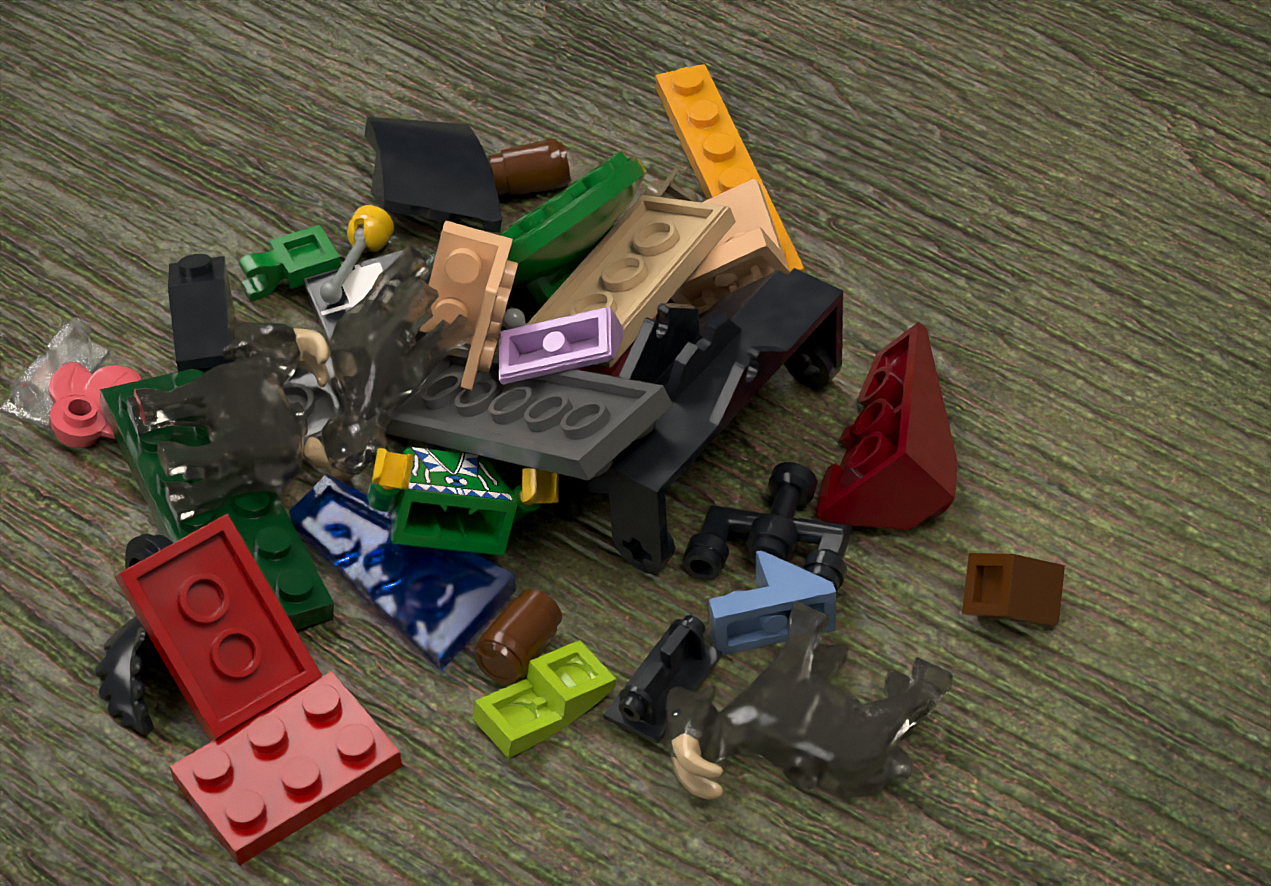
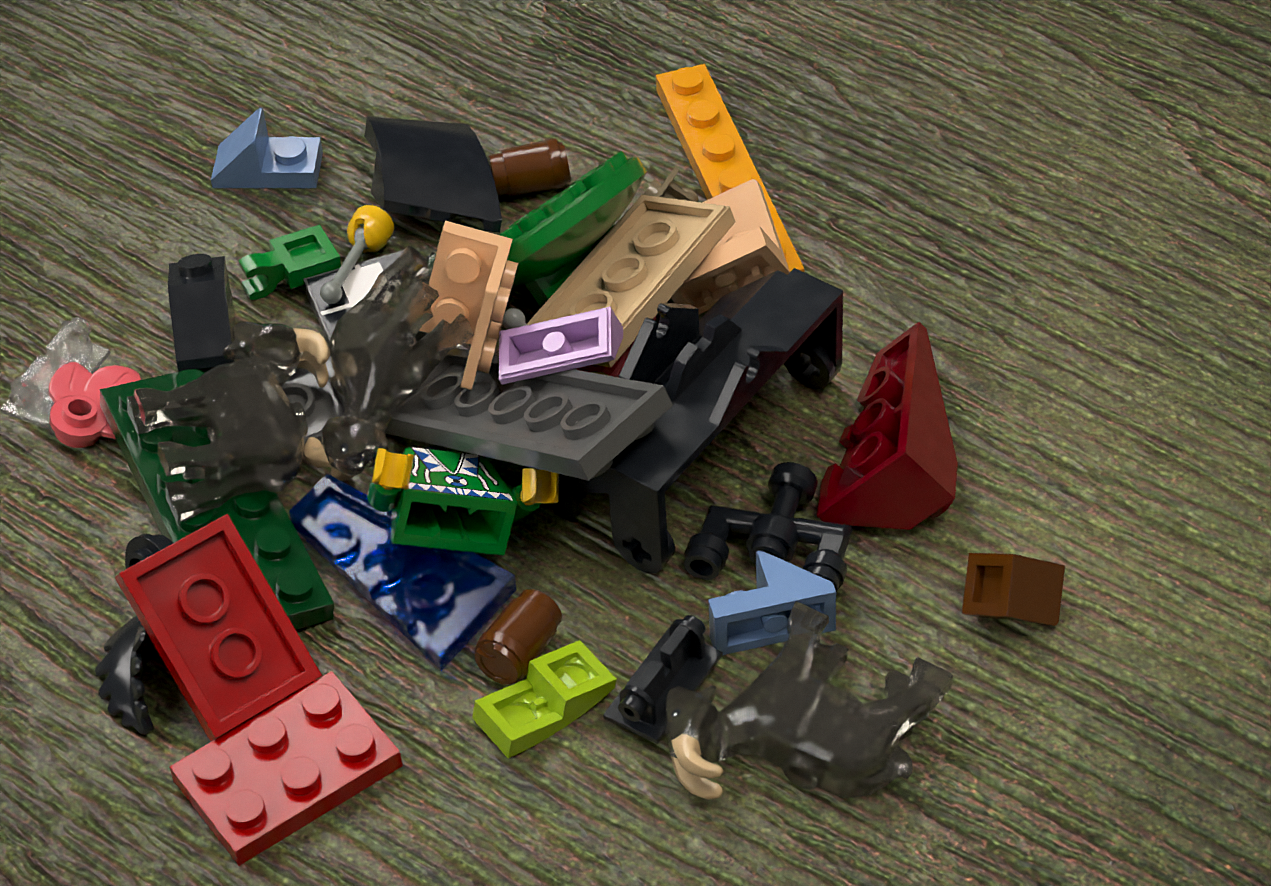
none -> medium blue slope [211,108,323,188]

